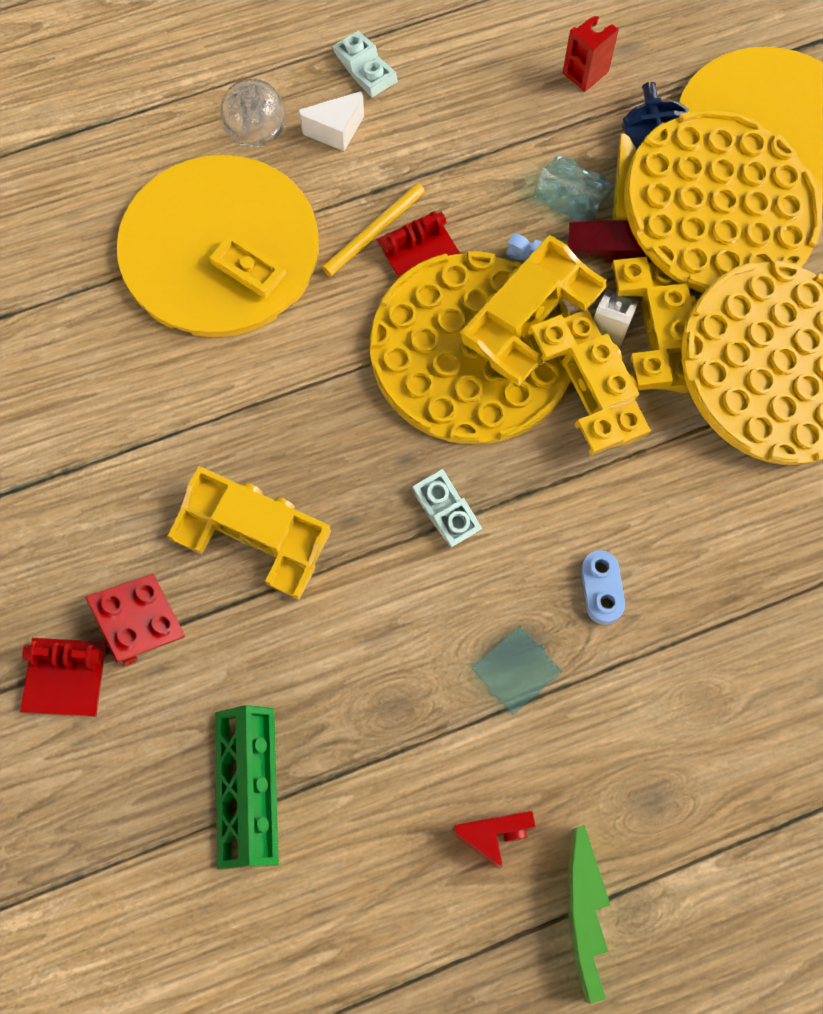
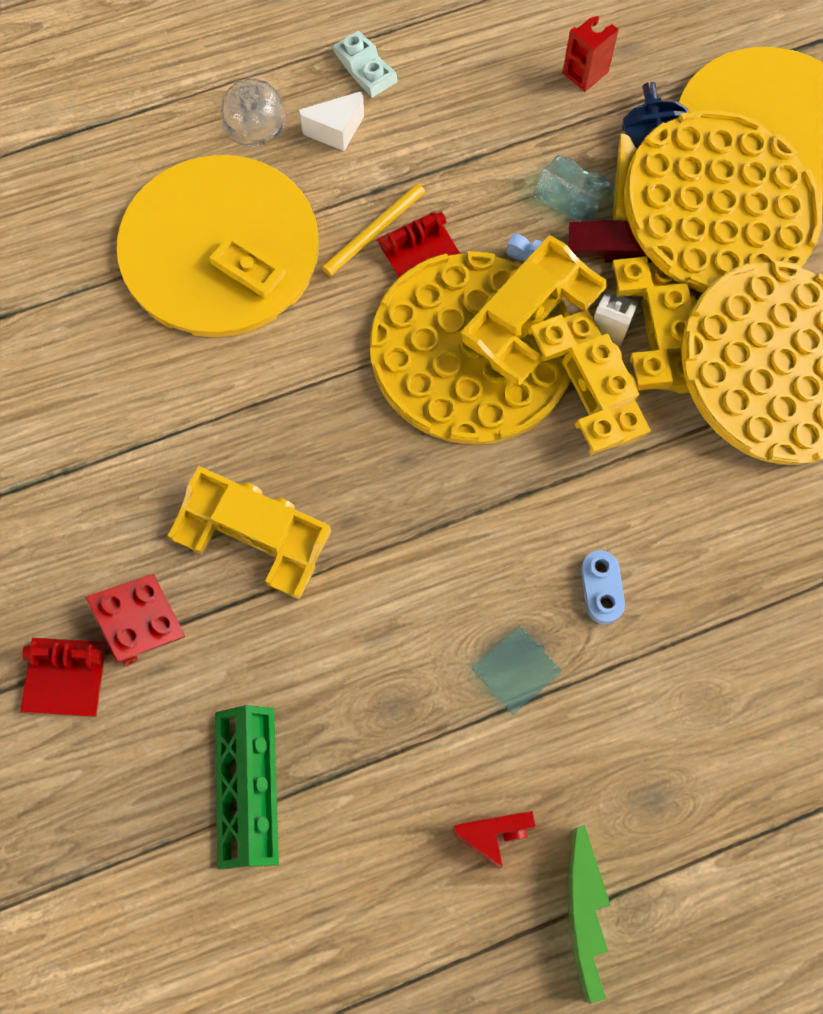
light aqua slope [411,469,482,547] -> none

